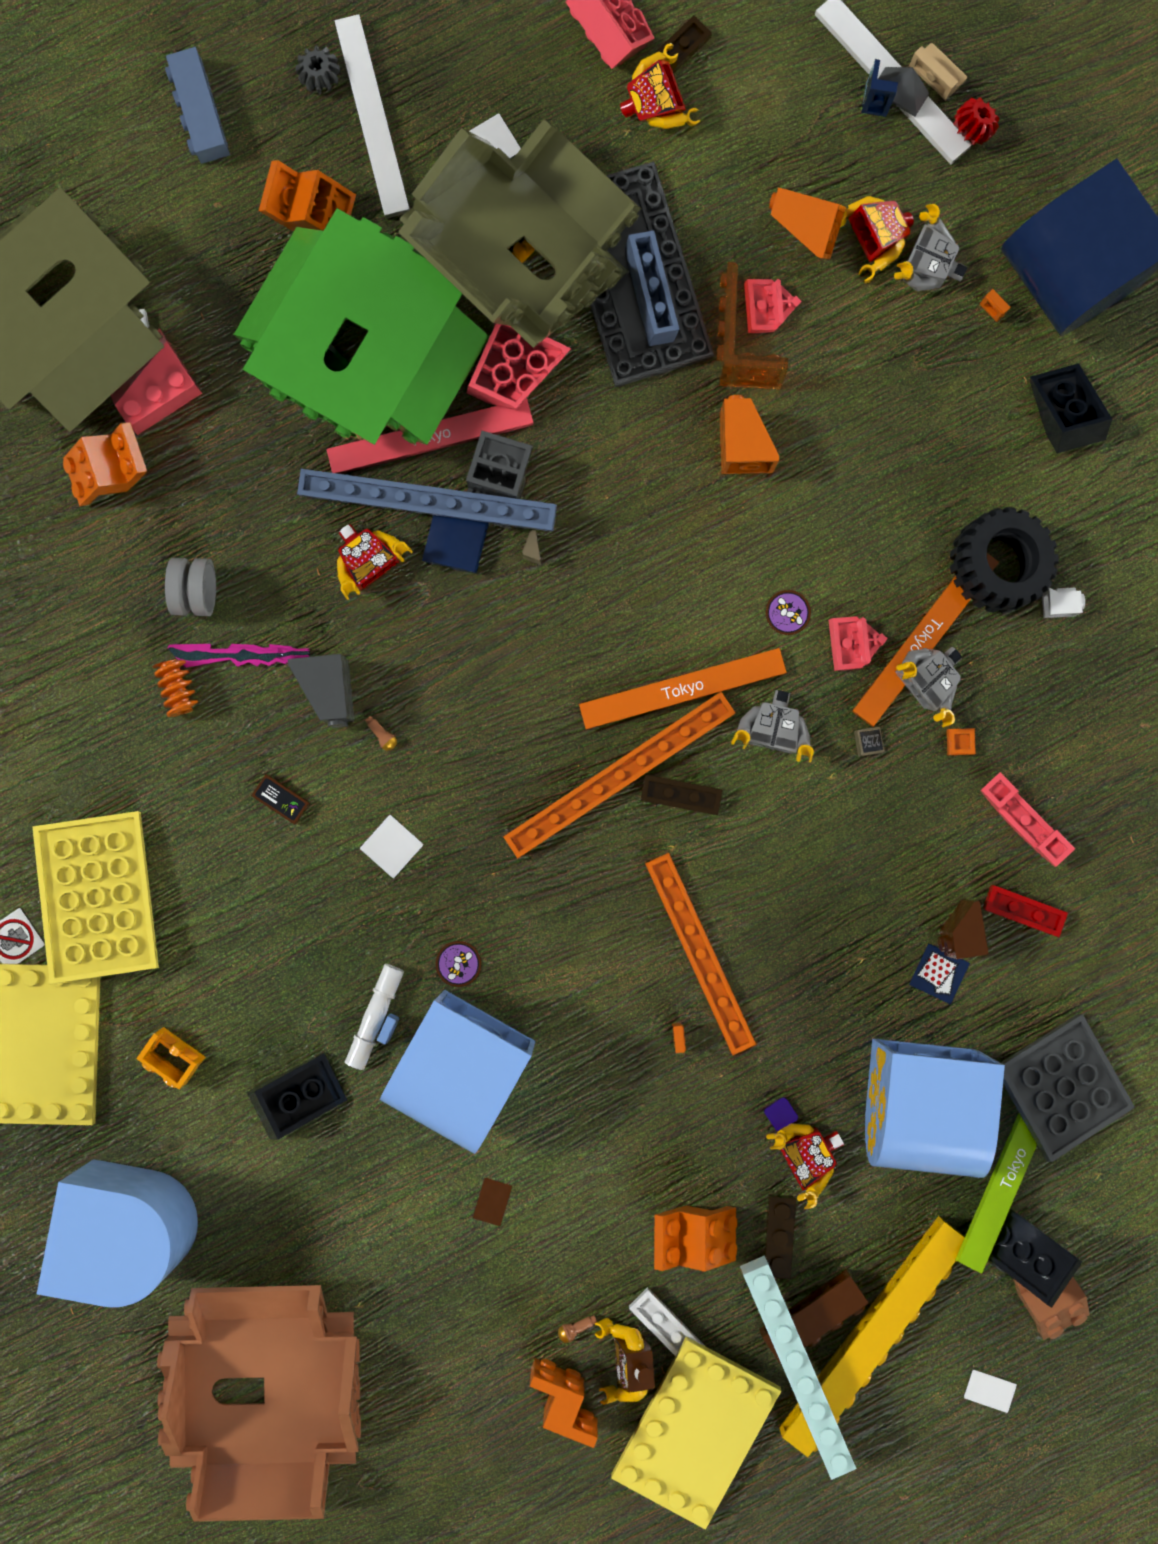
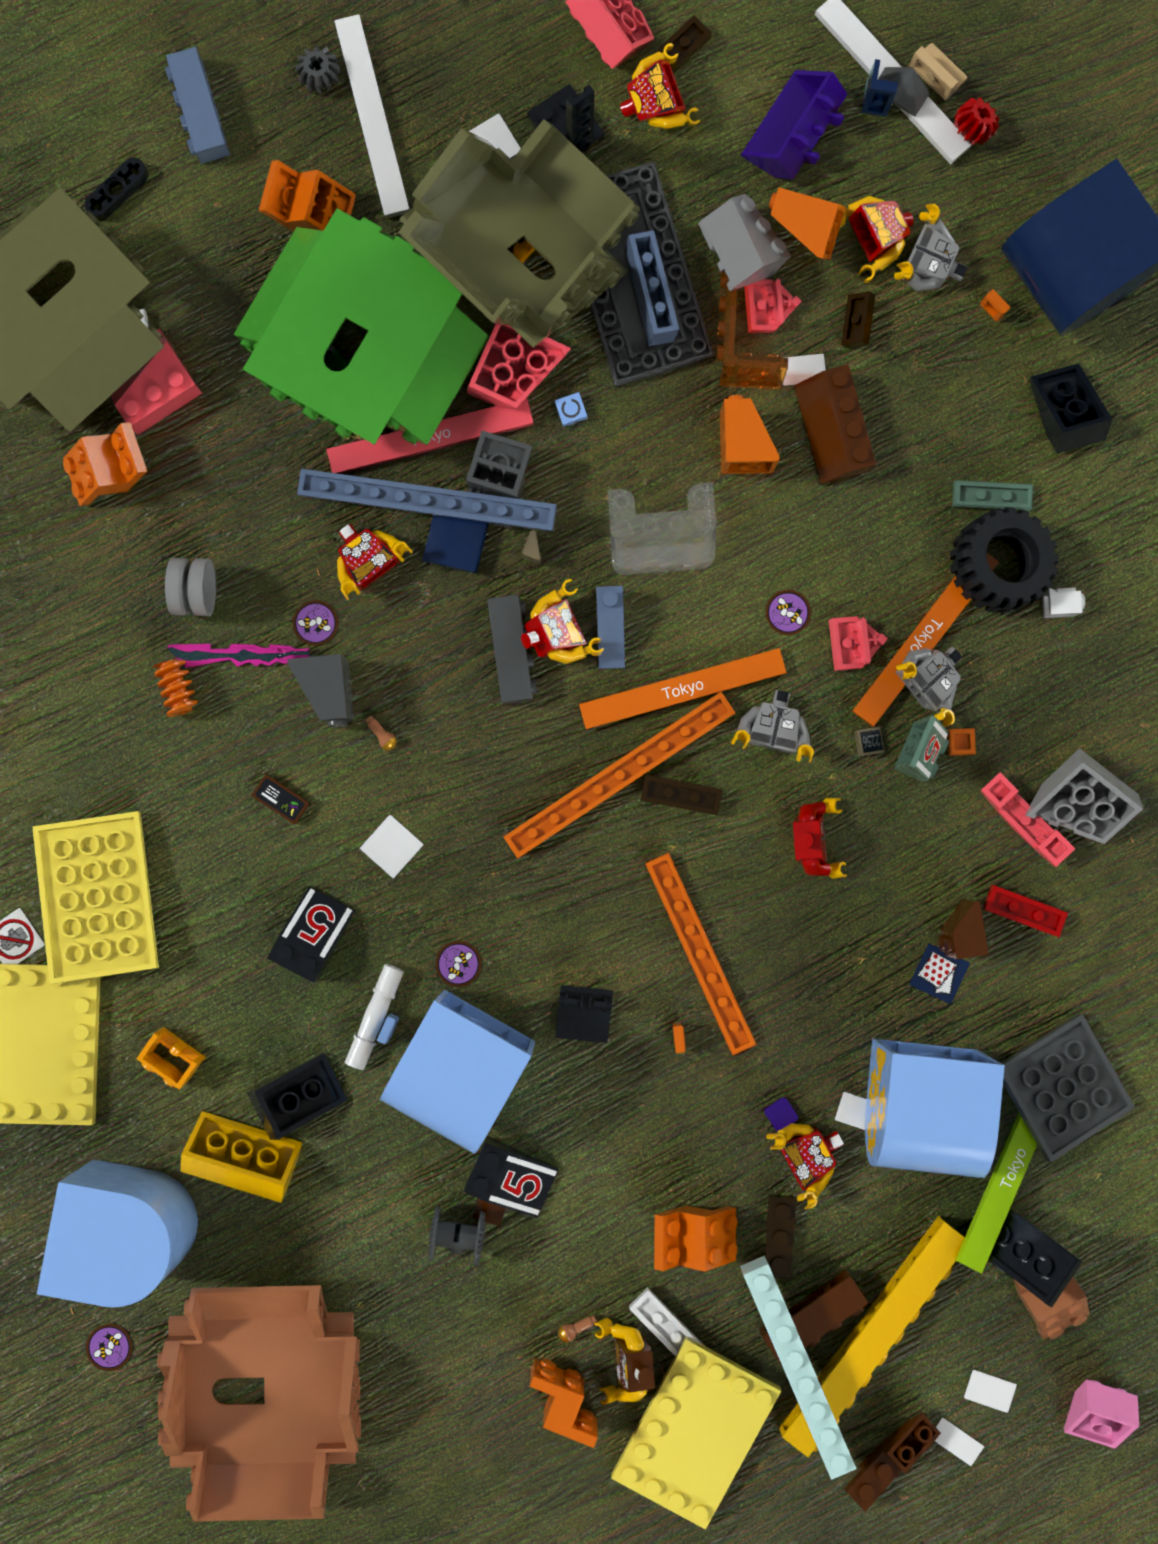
none -> black beam [85,158,148,221]
none -> sticker [86,1324,132,1371]
none -> yellow slope [180,1111,302,1203]
none -> black slope [267,886,356,983]
none -> sticker [293,600,338,646]
none -> dark grey hose [429,1206,486,1266]
none -> black slope [463,1136,559,1218]
none -> dark grey brick [487,595,538,705]
none -> torso [521,579,604,664]
none -> black bracket [527,84,604,153]
none -> light blue tile [555,392,587,427]
none -> black hinge [555,985,613,1043]
none -> sand blue slope [596,586,625,669]
none -> clear windscreen [607,482,716,575]
none -> light grey wedge [698,194,791,291]
none -> dark purple piece [741,70,848,180]
none -> white sticker [780,354,825,386]
none -> red torso [793,798,847,879]
none -> reddish brown slope [794,364,876,485]
none -> white sticker [835,1092,867,1130]
none -> dark brown plate [841,291,875,348]
none -> reddish brown slope [844,1412,941,1512]
none -> sand green slope [894,716,949,782]
none -> white sticker [935,1417,984,1466]
none -> sand green tile [952,480,1033,512]
none -> light grey wedge [1026,748,1143,844]
none -> bright pink slope [1064,1379,1139,1449]

